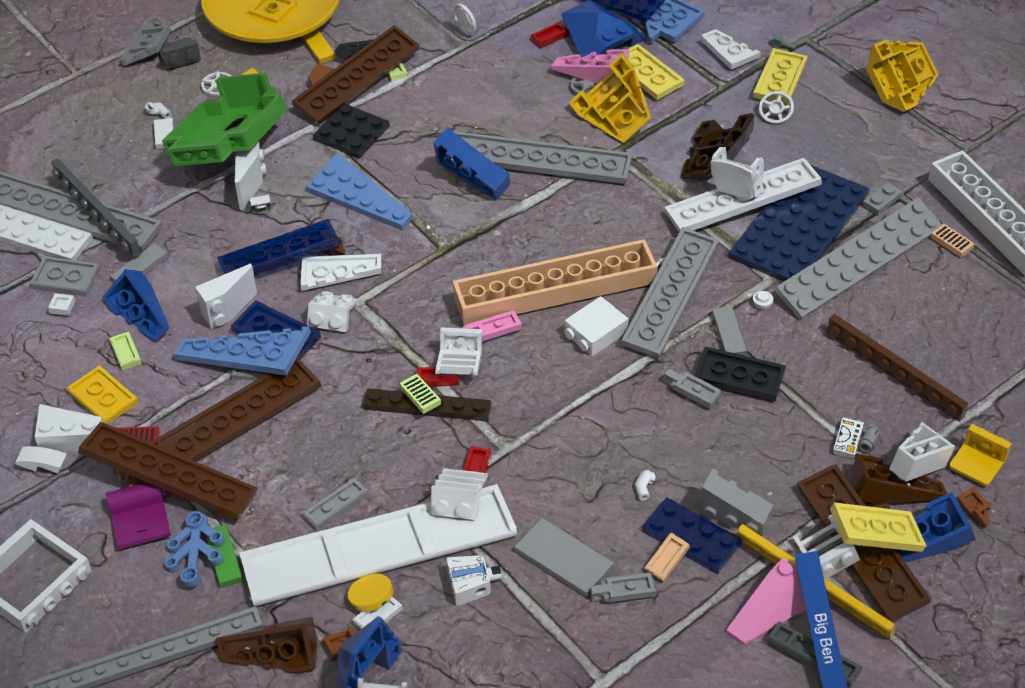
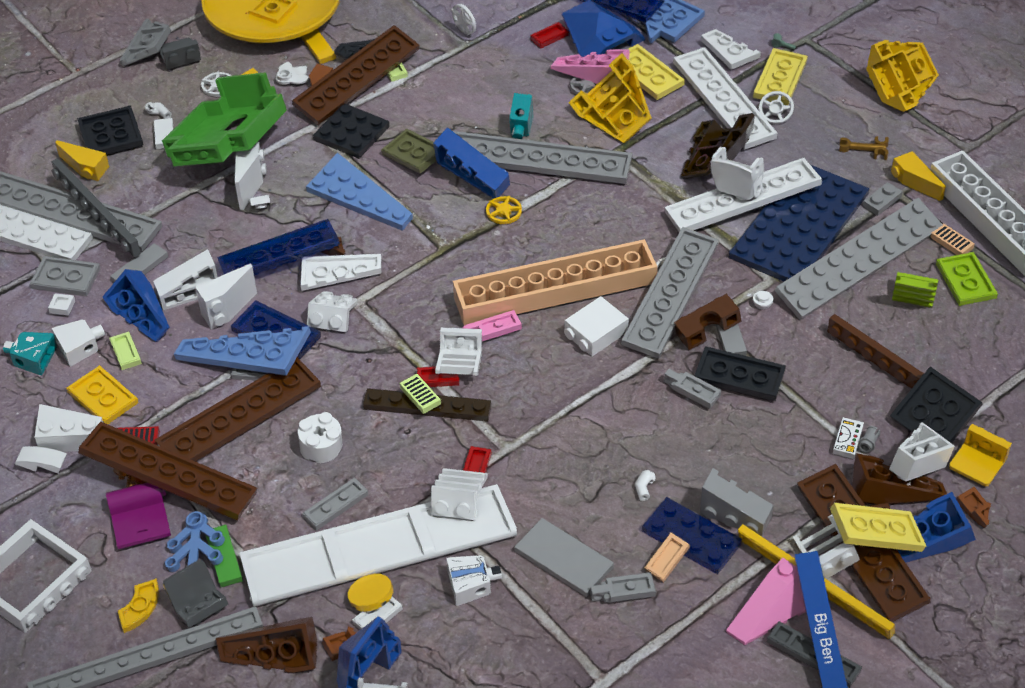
none -> teal torso [3,332,58,376]
none -> white torso [52,320,105,367]
none -> yellow slope [55,140,109,181]
none -> black plate [77,105,144,154]
none -> yellow tile [117,578,159,633]
none -> white wedge [153,249,217,310]
none -> dark grey bracket [163,560,229,628]
none -> white plate [276,62,309,85]
none -> white brick [298,412,342,463]
none -> olive tile [381,129,437,174]
none -> yellow wheel [486,196,522,224]
none -> teal torso [509,93,534,139]
none -> white plate [673,47,777,150]
none -> reddish brown arch [674,293,742,350]
none -> pearl gold bar [839,136,889,160]
none -> black plate [890,366,983,443]
none -> yellow slope [891,151,946,201]
none -> lime plate [892,272,939,308]
none -> lime tile [936,252,998,306]

